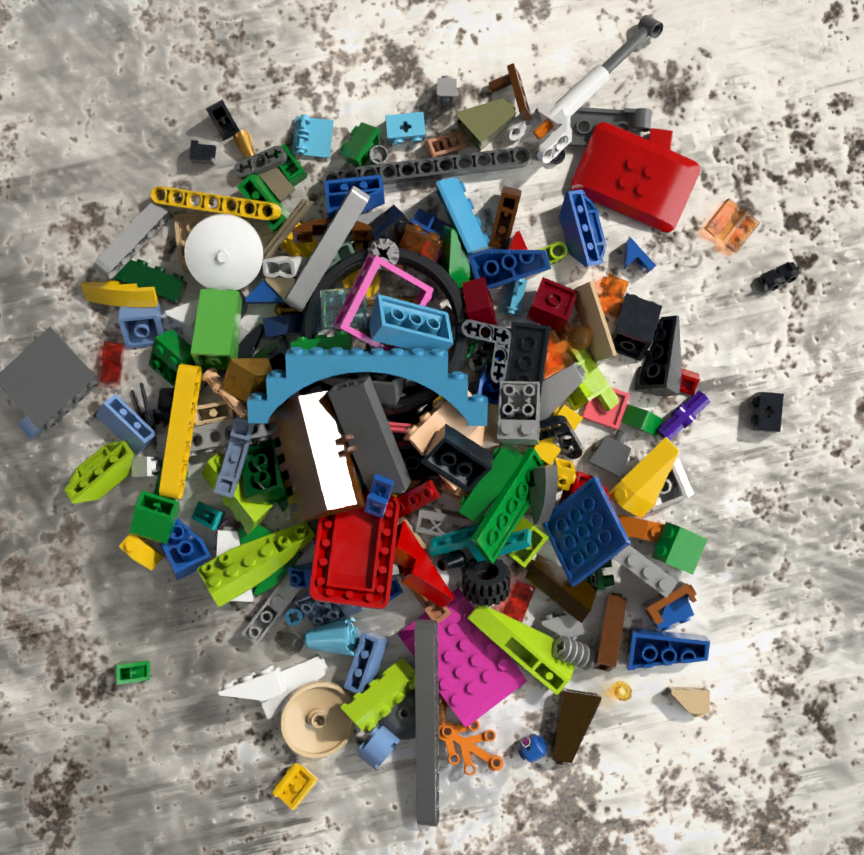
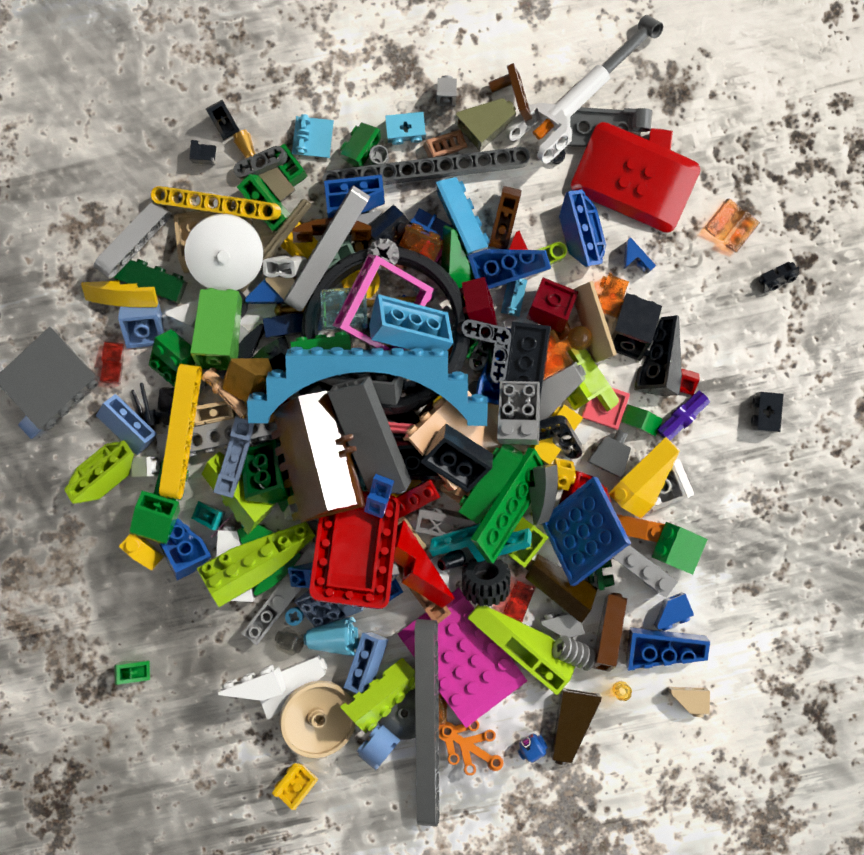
dark orange panel [641,581,697,625] -> none

